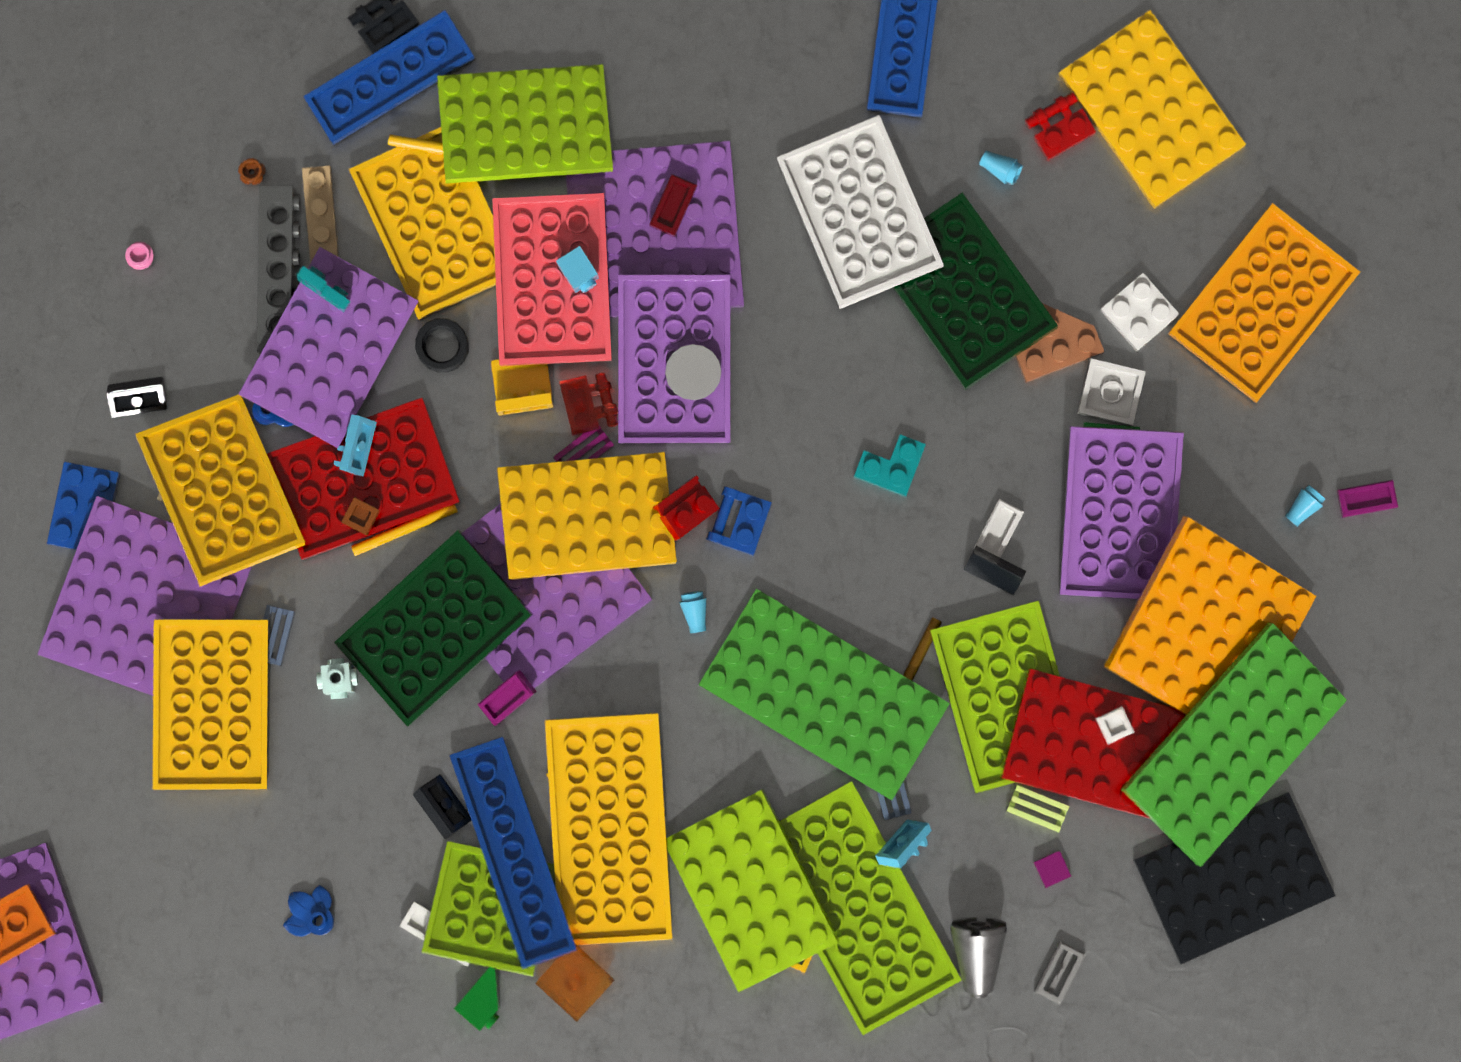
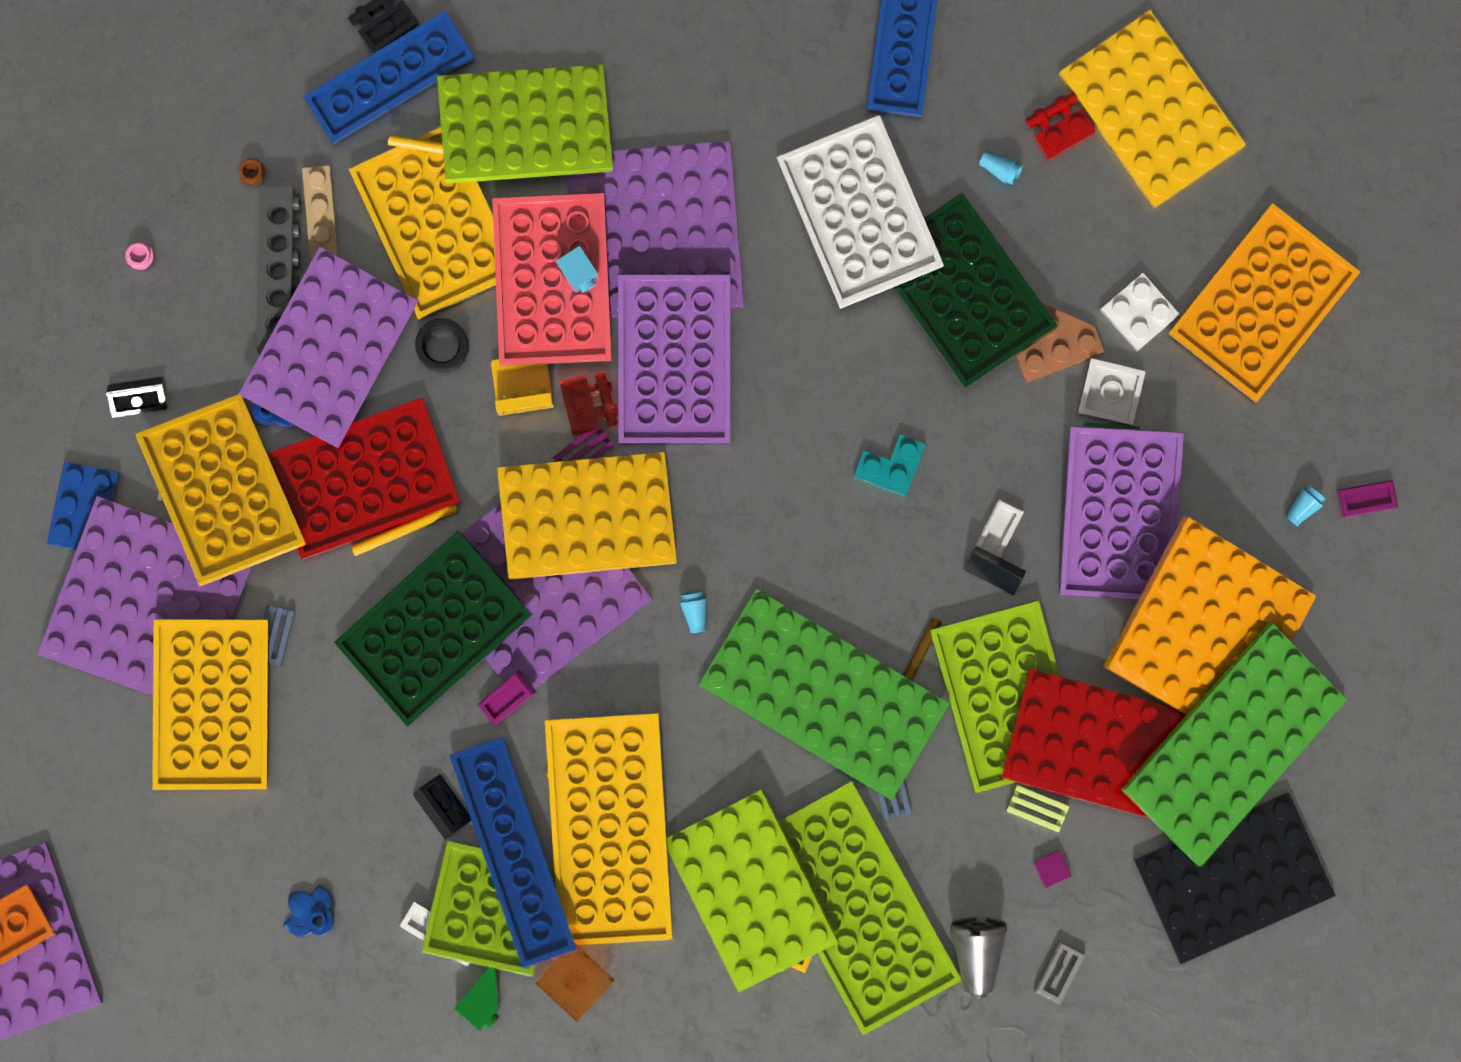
teal plate [297,266,350,312] -> none
light aqua brick [317,658,358,699] -> none
medium azure plate [334,415,377,476] -> none
dark orange plate [342,497,380,536] -> none
dark red tile [649,174,697,237] -> none
red plate [653,475,720,541] -> none
light grey tile [665,344,721,400] -> none
blue plate [706,486,772,556] -> none
medium azure plate [875,819,932,868] -> none
white tile [1096,707,1134,744] -> none

